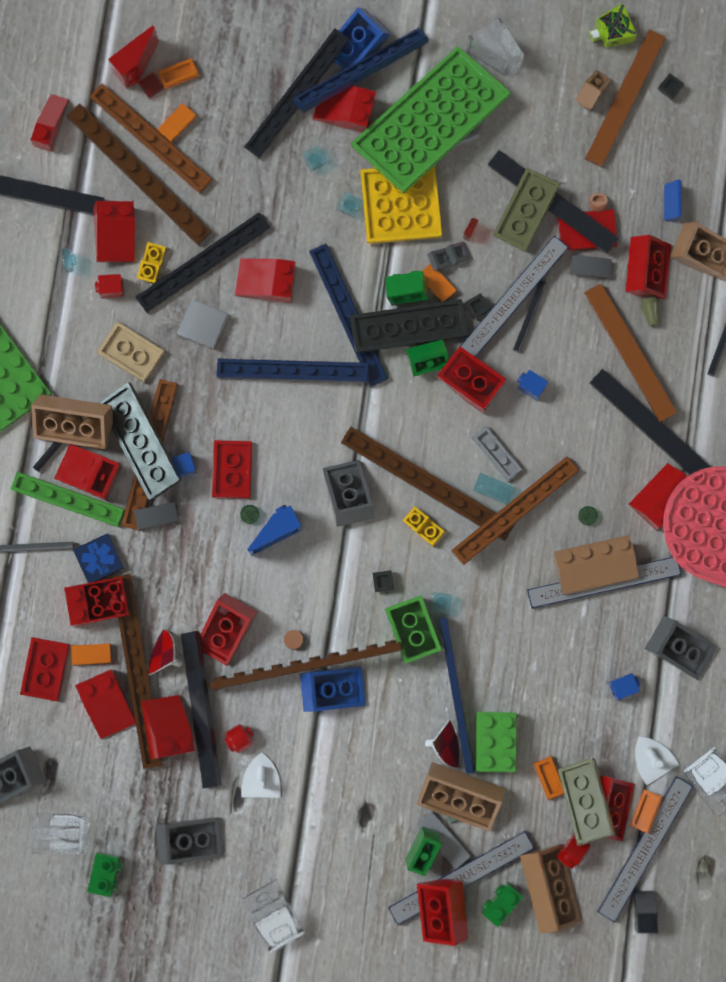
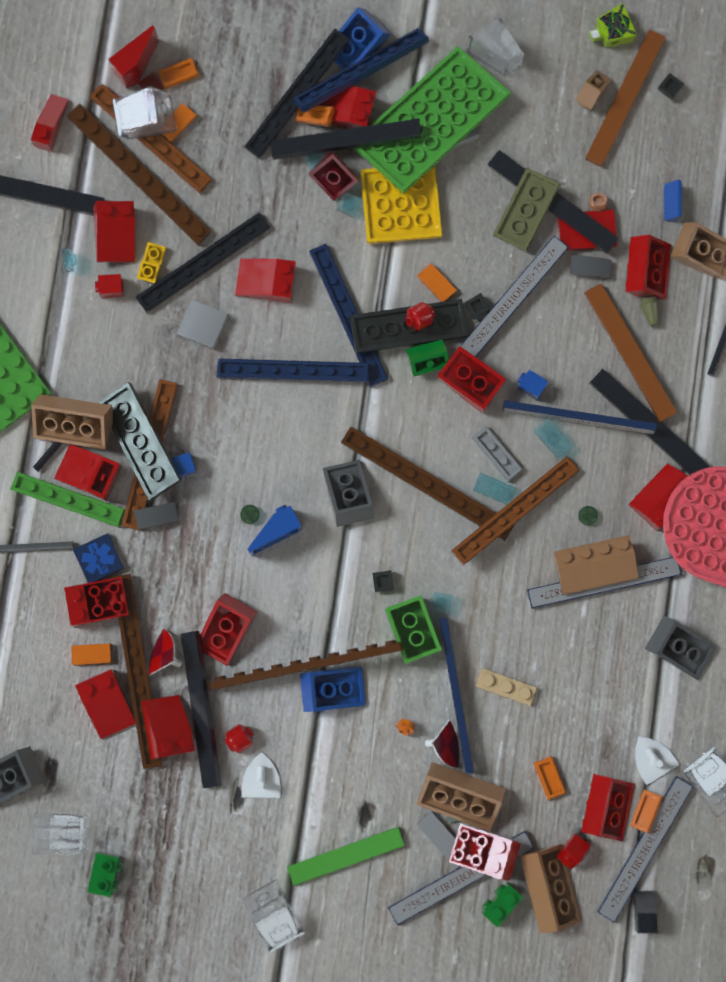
red tile [20,637,70,702] -> none
tan tile [96,321,165,384] -> none
dark grey slope [156,817,223,865] -> none
red tile [212,440,252,499] -> none
nougat tile [284,630,303,650] -> none
green brick [386,270,428,306] -> none
yellow slope [402,506,445,547] -> none
green brick [405,826,443,877] -> none
red slope [417,879,469,946] -> none
dark grey slope [427,241,471,271] -> none
clear red tile [463,218,479,241] -> none
bright green brick [475,712,516,772] -> none
black bar [513,281,547,353] -> none
olive tile [558,757,615,846] -> none
blue brick [608,673,641,700] -> none
none -> slope [113,86,177,140]
none -> black tile [271,118,422,160]
none -> bright green tile [287,827,404,886]
none -> orange tile [295,105,335,127]
none -> dark red slope [308,152,360,201]
none -> orange plate [395,719,415,736]
none -> red head [405,302,435,330]
none -> slope [449,824,521,881]
none -> tan plate [475,668,536,706]
none -> dark blue tile [503,400,657,435]
none -> clear light blue plate [533,418,573,459]

